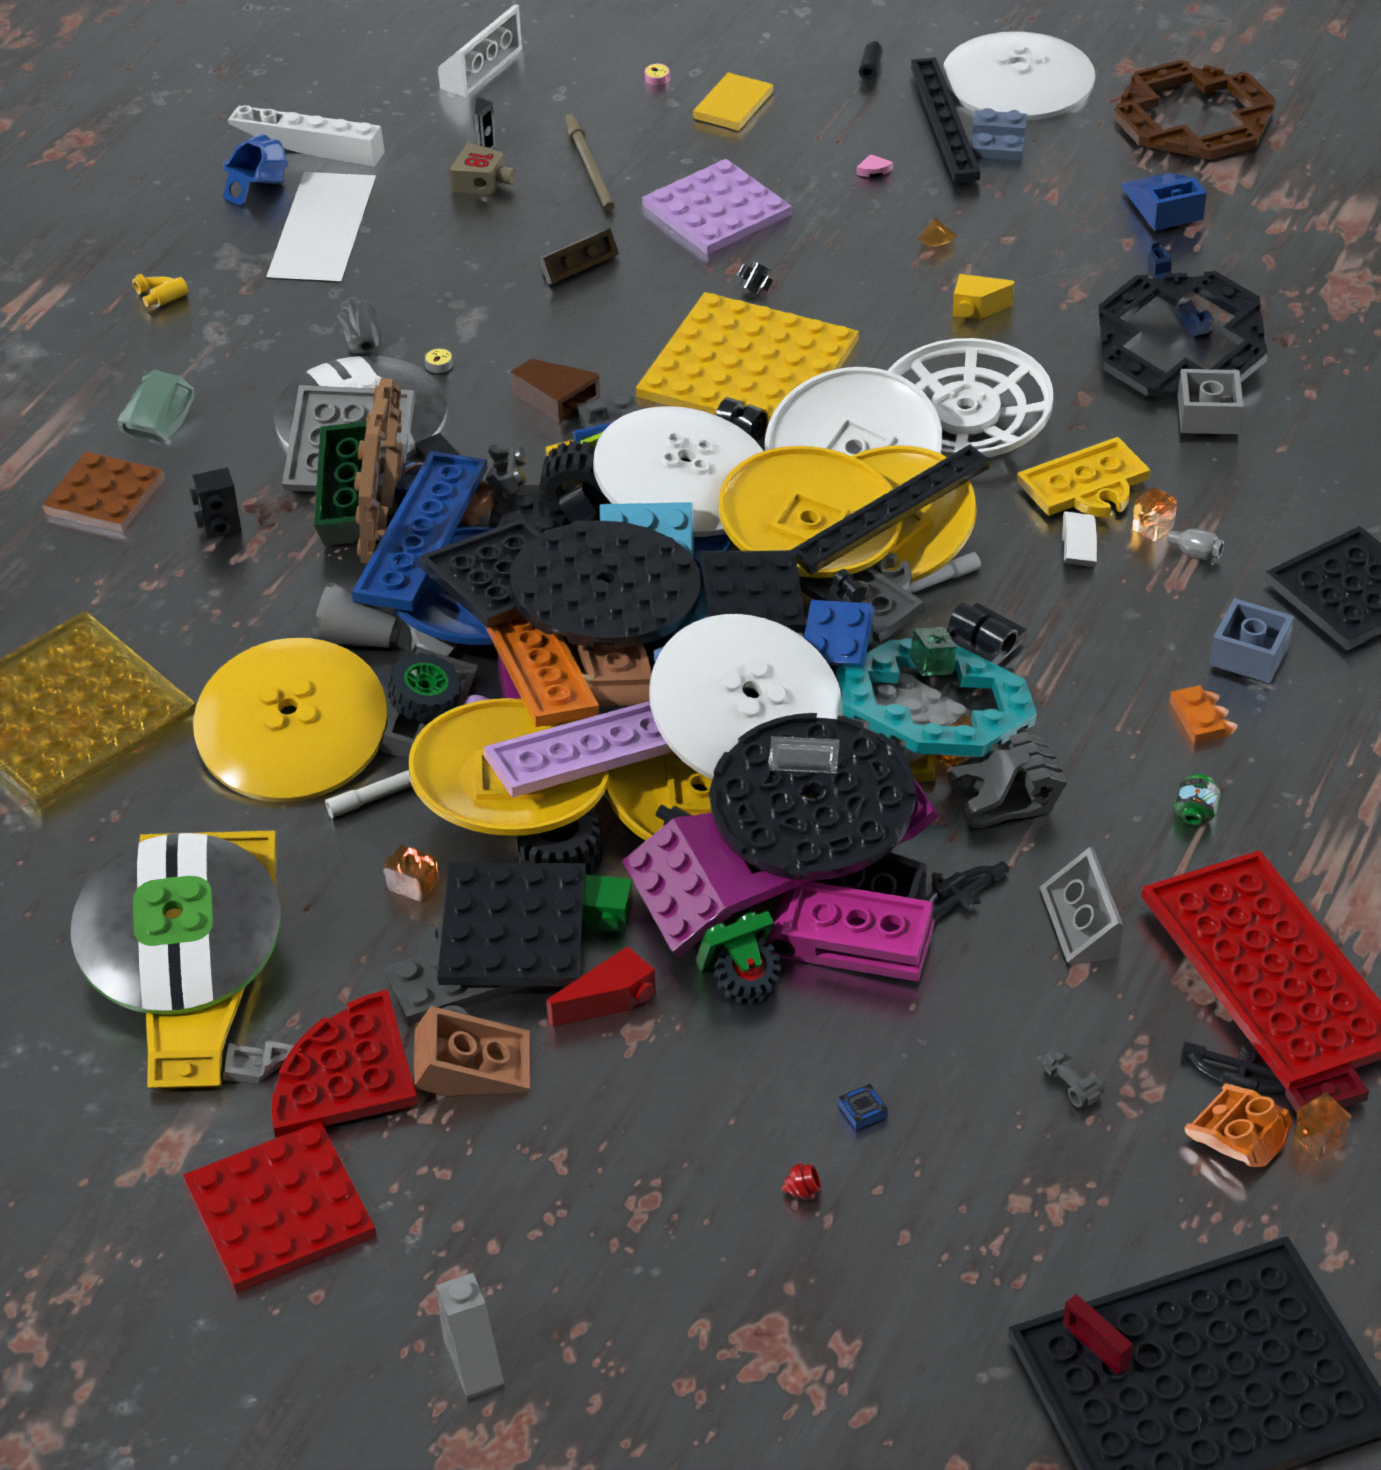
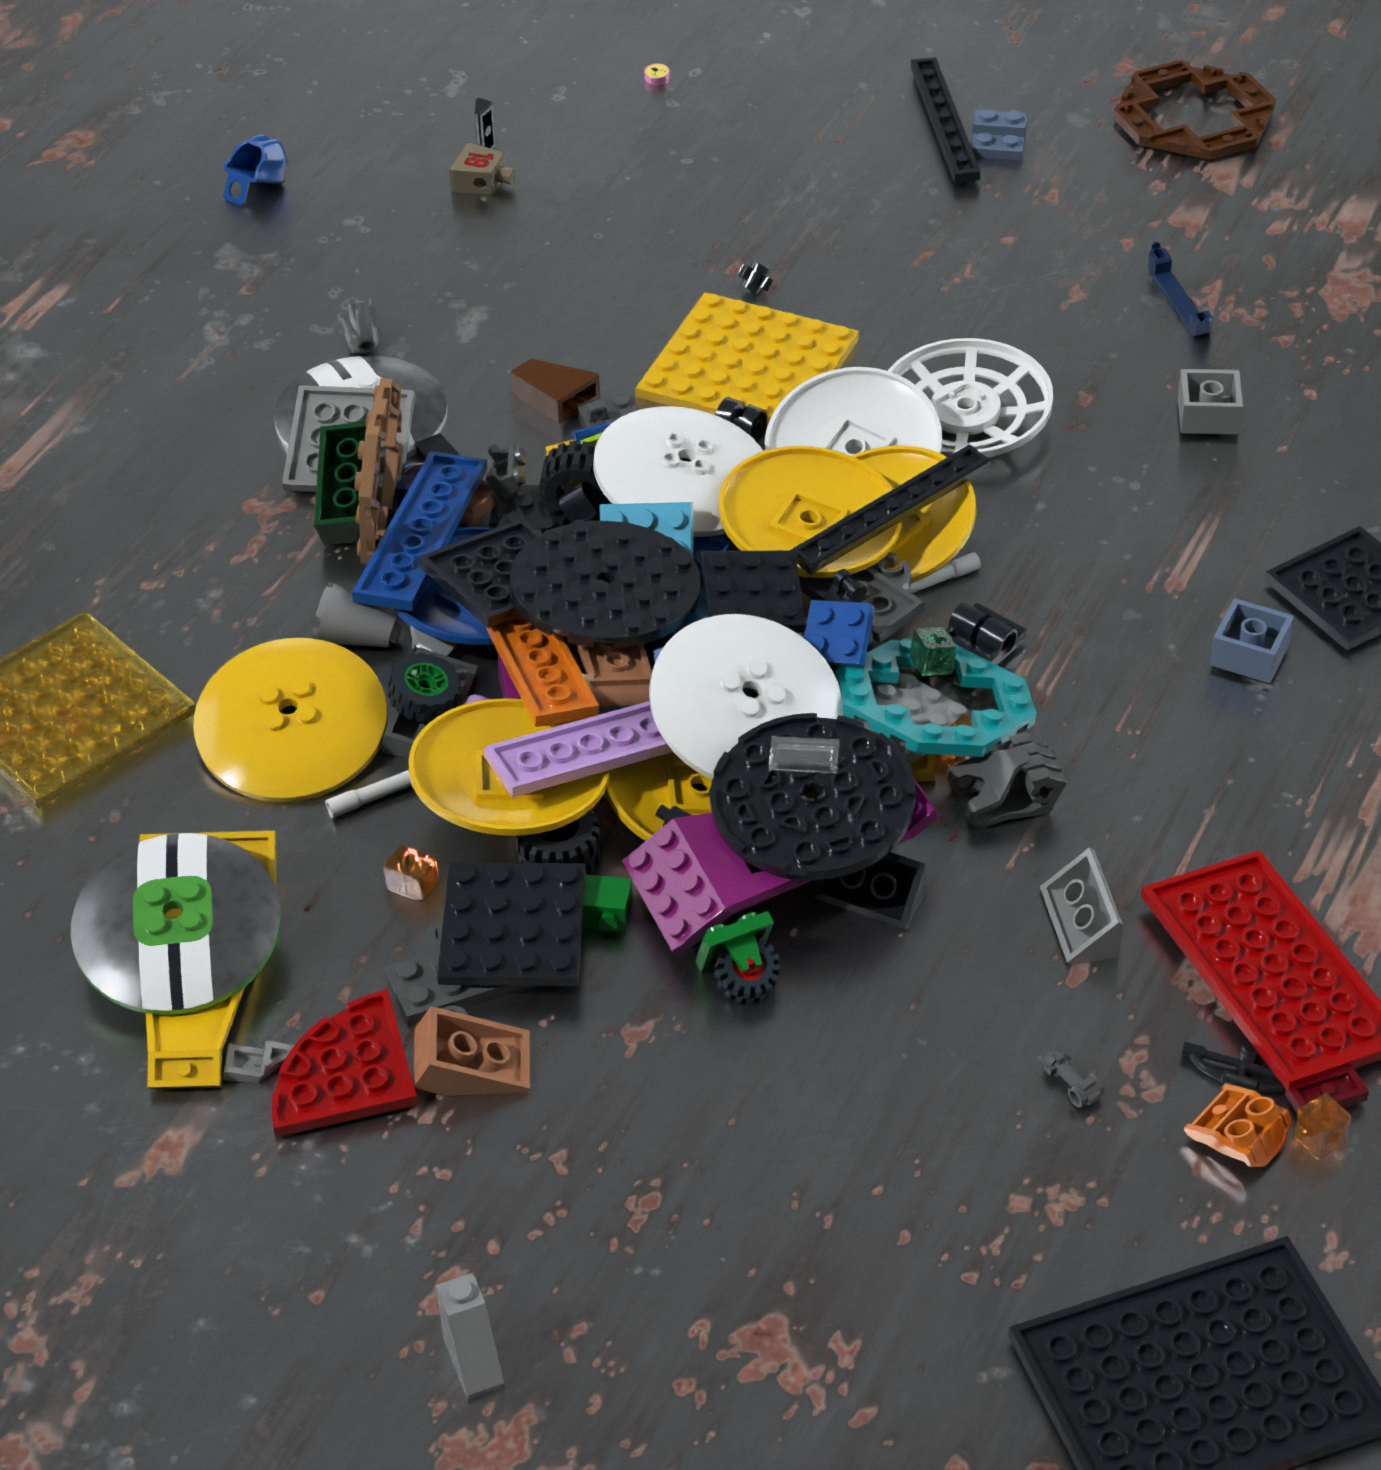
dark orange plate [42,451,165,533] -> none
sand green slope [117,370,195,440] -> none
yellow plant [132,274,189,307] -> none
red plate [183,1122,377,1293] -> none
black brick [189,467,242,539] -> none
white slope [228,105,385,167] -> none
white sticker [266,172,376,281] -> none
tile [424,348,453,374] -> none
white slope [438,4,522,97] -> none
dark brown plate [539,228,619,284] -> none
red slope [546,946,656,1026] -> none
dark tan bar [565,114,615,211] -> none
lavender plate [642,159,792,255] -> none
yellow tile [693,72,773,131] -> none
dark pink hinge [765,882,934,982] -> none
red plate [782,1163,822,1200] -> none
tile [838,1084,888,1130] -> none
bright pink tile [857,154,893,177] -> none
black cylinder [859,41,883,80] -> none
clear orange tile [918,217,957,246] -> none
black piece [924,861,1010,921] -> none
white dish [942,32,1095,121] -> none
yellow slope [953,274,1014,320] -> none
yellow plate [1017,437,1150,517] -> none
white slope [1062,512,1097,567] -> none
dark red tile [1063,1294,1133,1375] -> none
black plate [1098,271,1267,396] -> none
blue slope [1121,173,1207,230] -> none
clear orange brick [1132,487,1177,541] -> none
light grey plant [1167,528,1224,561] -> none
orange plate [1169,685,1237,744] -> none
head [1173,774,1221,825] -> none

